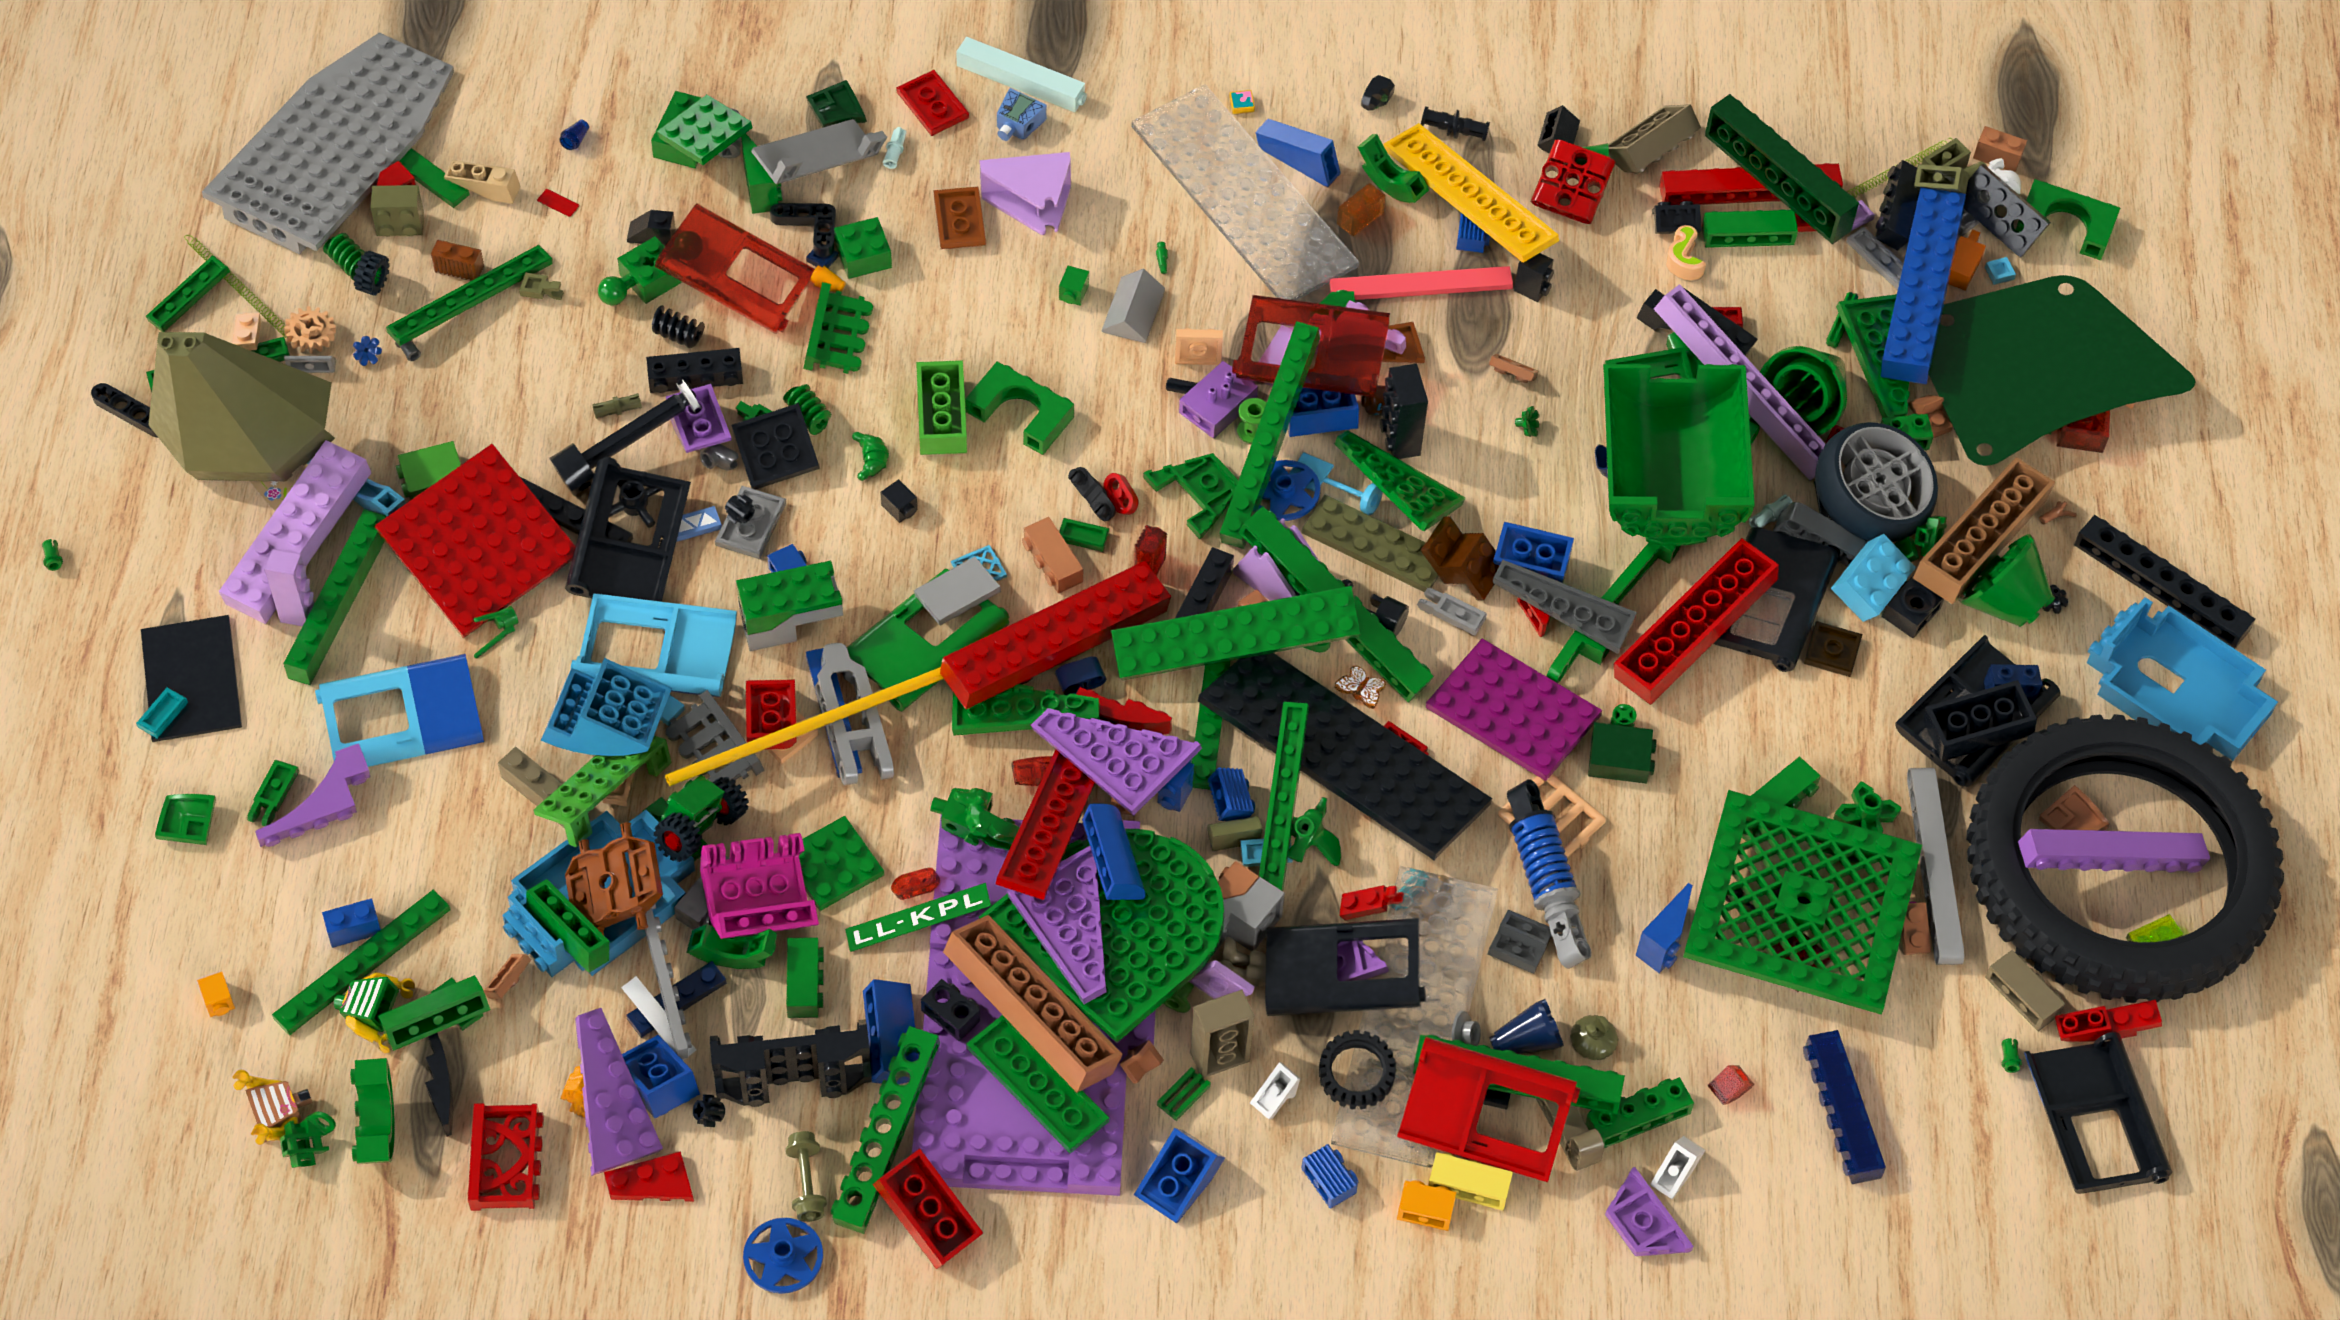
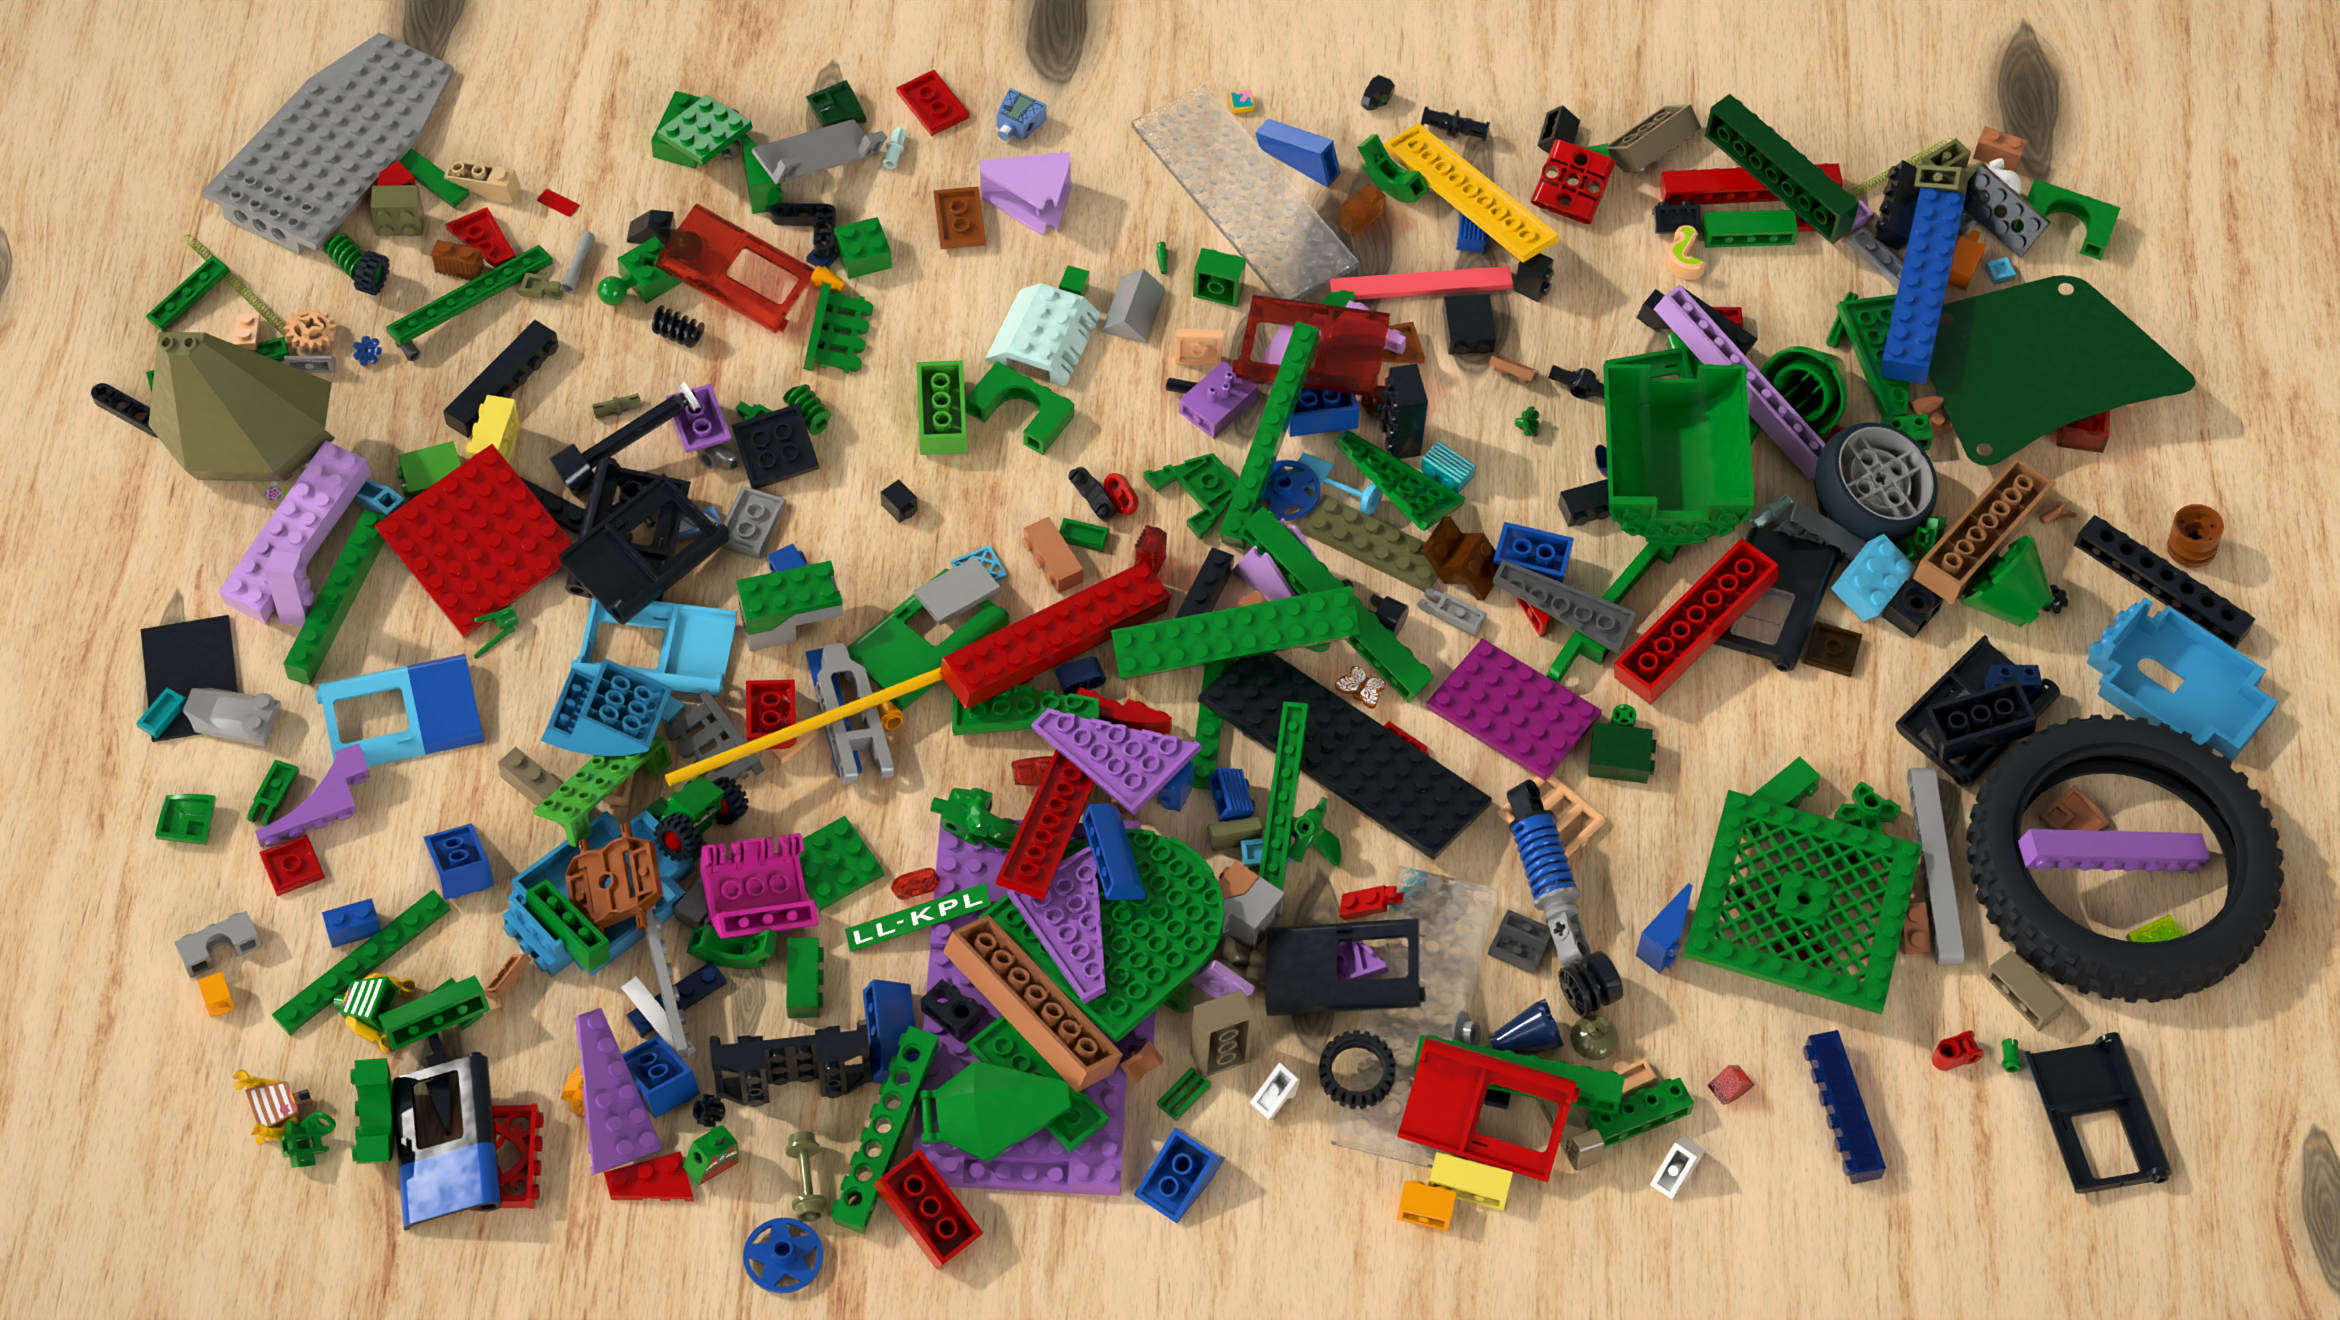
green pin [42,539,63,571] -> none
clear blue cone [559,119,589,150] -> none
black brick [646,348,743,393] -> none
black gear [725,494,755,524] -> none
green piece [852,432,889,481] -> none
light aqua brick [956,36,1087,112] -> none
bright green hose [1237,398,1267,444] -> none
blue brick [1301,1144,1359,1209] -> none
medium lavender wing [1605,1167,1694,1256] -> none
red slope [2054,1000,2162,1042] -> none
none -> light grey arch [174,911,262,978]
none -> light grey slope [183,688,281,747]
none -> red tile [259,834,325,896]
none -> piece [392,1052,502,1230]
none -> blue slope [424,823,494,900]
none -> black brick [443,320,559,438]
none -> red wing [446,207,516,268]
none -> light yellow brick [466,395,520,462]
none -> black piece [559,473,730,625]
none -> light grey piece [561,231,595,293]
none -> green torso [683,1125,739,1186]
none -> light orange cone [876,700,903,730]
none -> green windscreen [918,1061,1072,1163]
none -> light aqua slope [985,283,1101,386]
none -> green brick [1193,248,1246,307]
none -> teal brick [1421,441,1476,493]
none -> black brick [1442,294,1496,355]
none -> black pin [1548,365,1605,399]
none -> black brick [1558,479,1610,527]
none -> black wheel [1558,951,1623,1017]
none -> light nougat tile [1615,1058,1658,1097]
none -> red piece [1932,1031,1985,1071]
none -> dark orange wheel [2167,504,2224,568]

